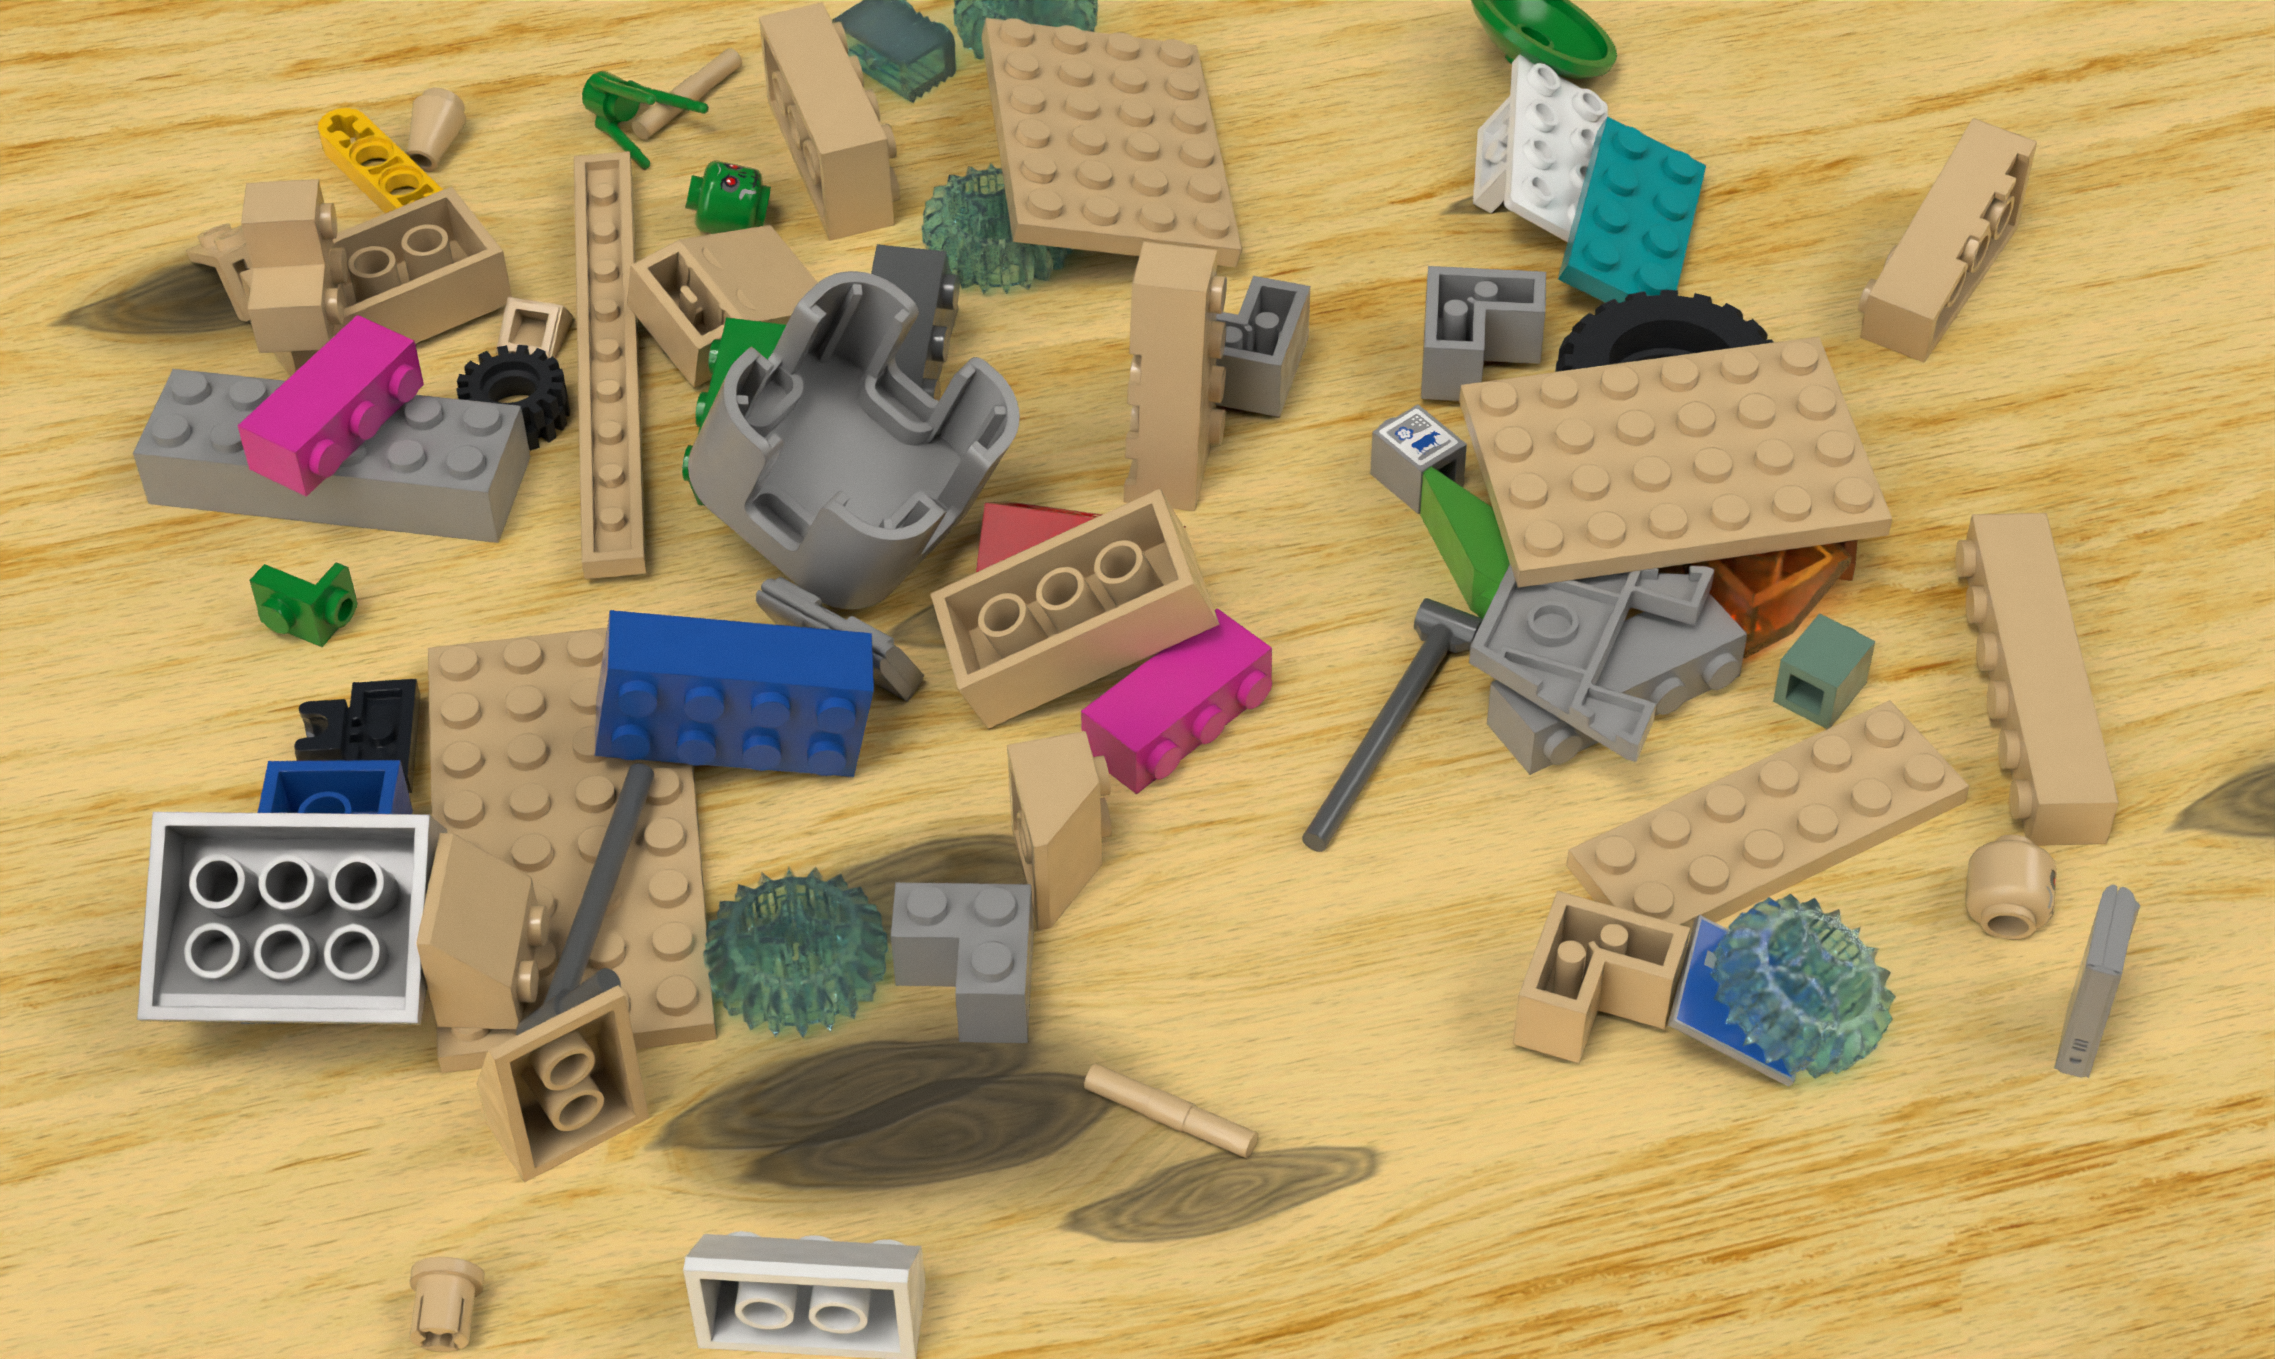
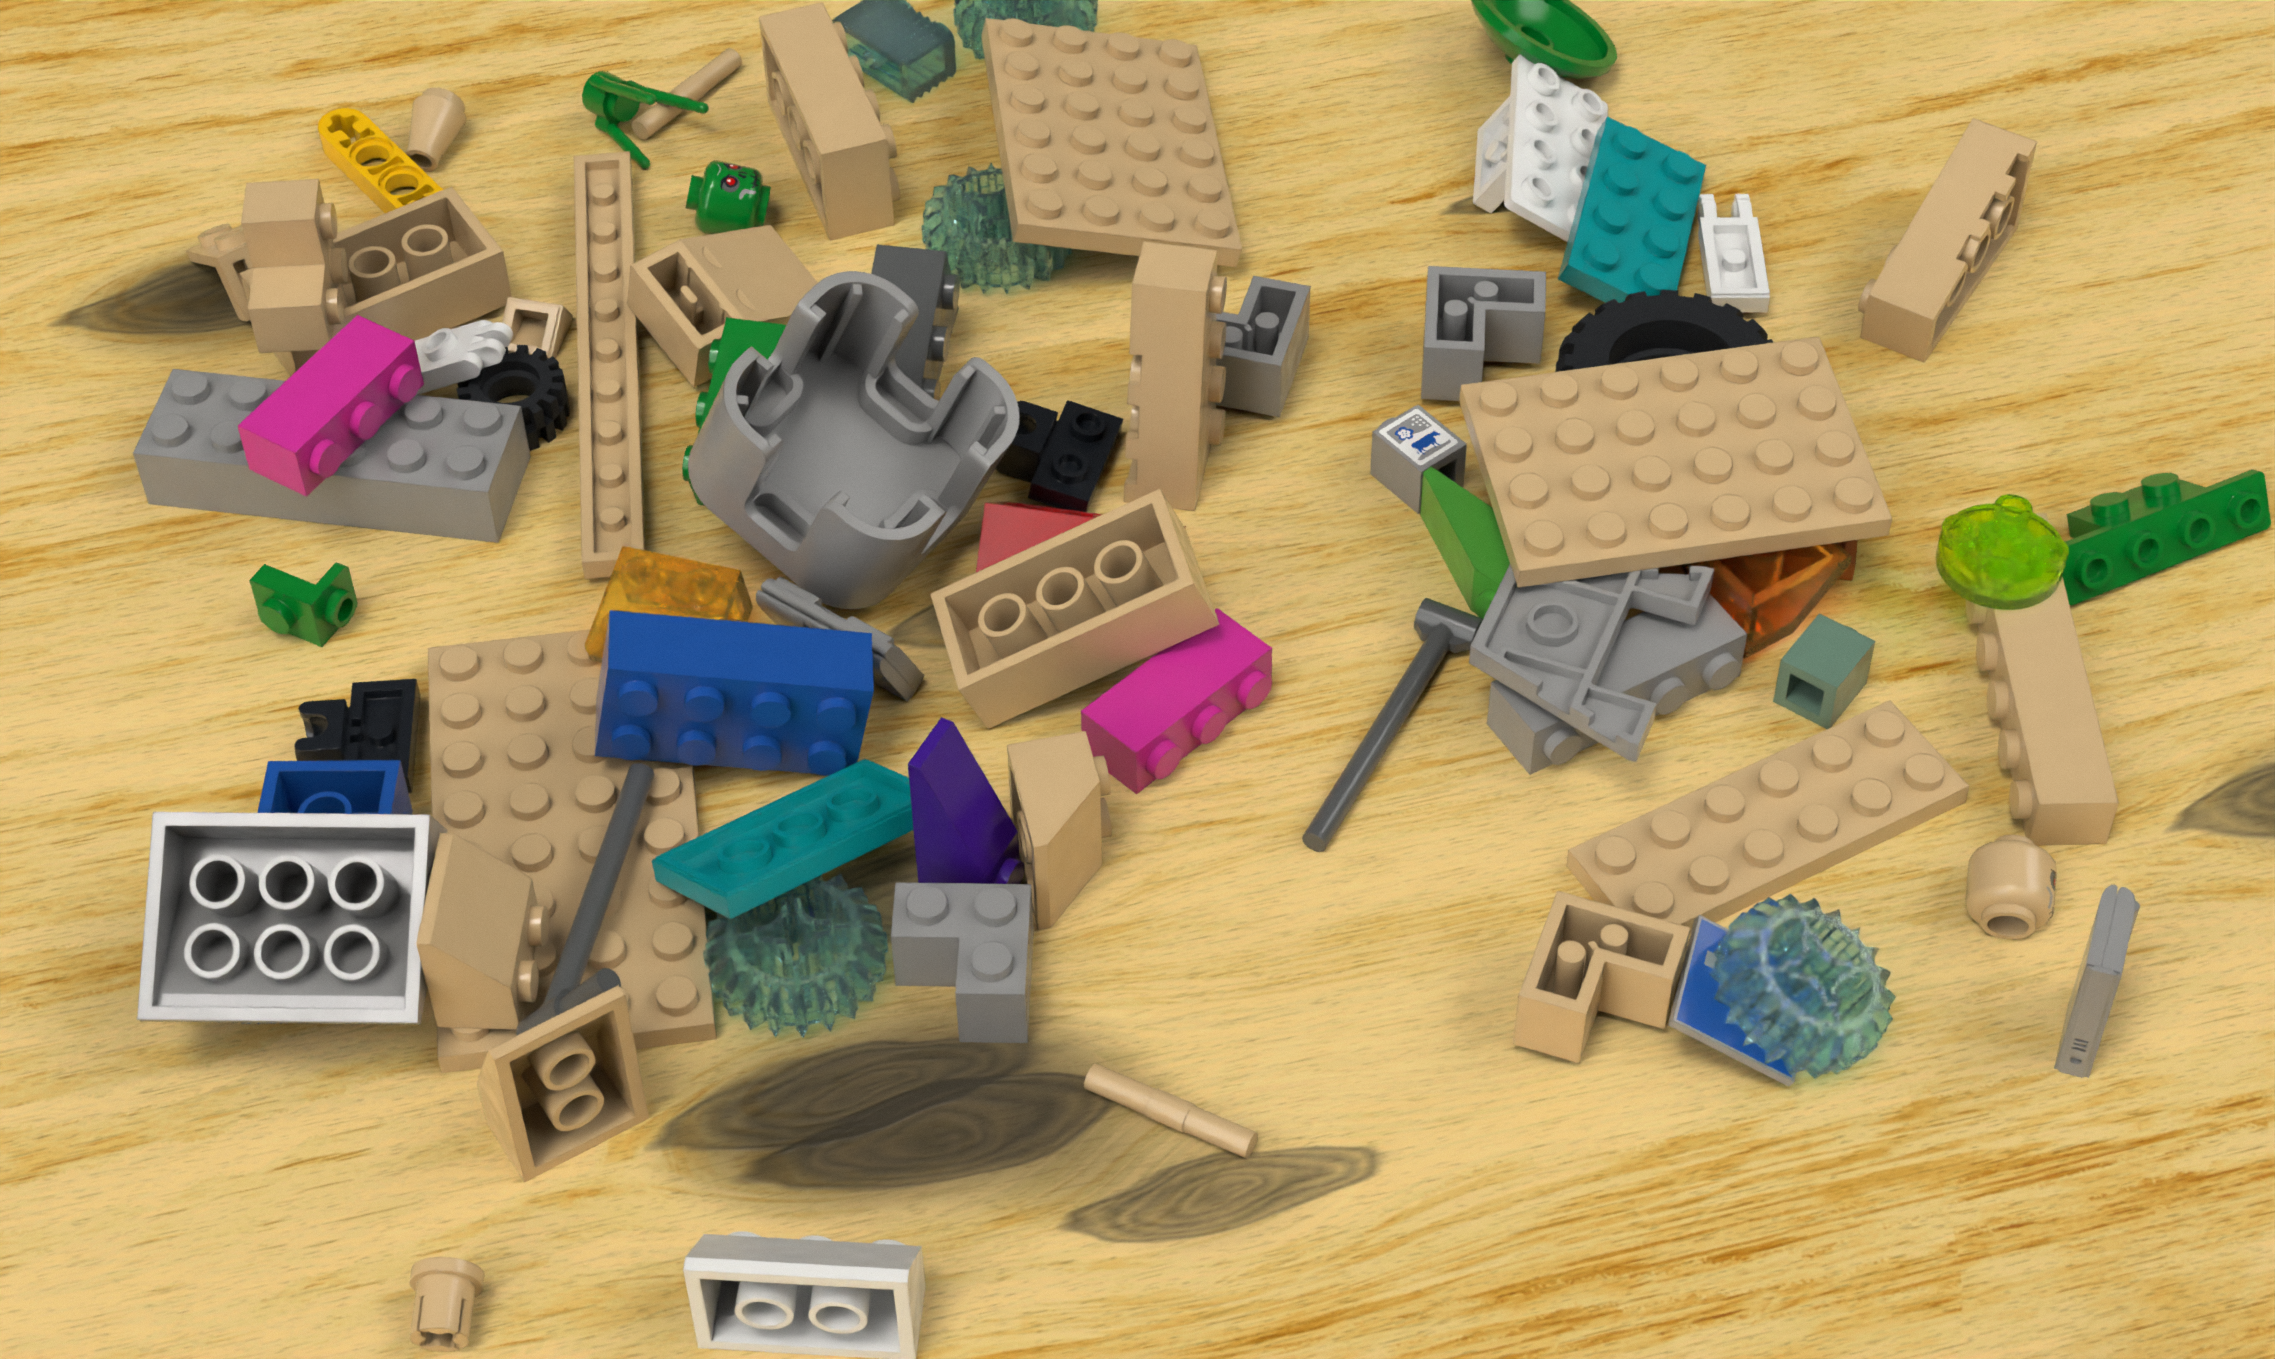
none -> white hinge [415,320,513,395]
none -> clear yellow bracket [585,546,753,663]
none -> teal tile [651,759,913,919]
none -> dark purple slope [908,717,1025,884]
none -> black plate [996,400,1124,512]
none -> white hinge [1697,194,1770,313]
none -> clear neon green tile [1935,494,2069,610]
none -> green bracket [2055,469,2271,605]

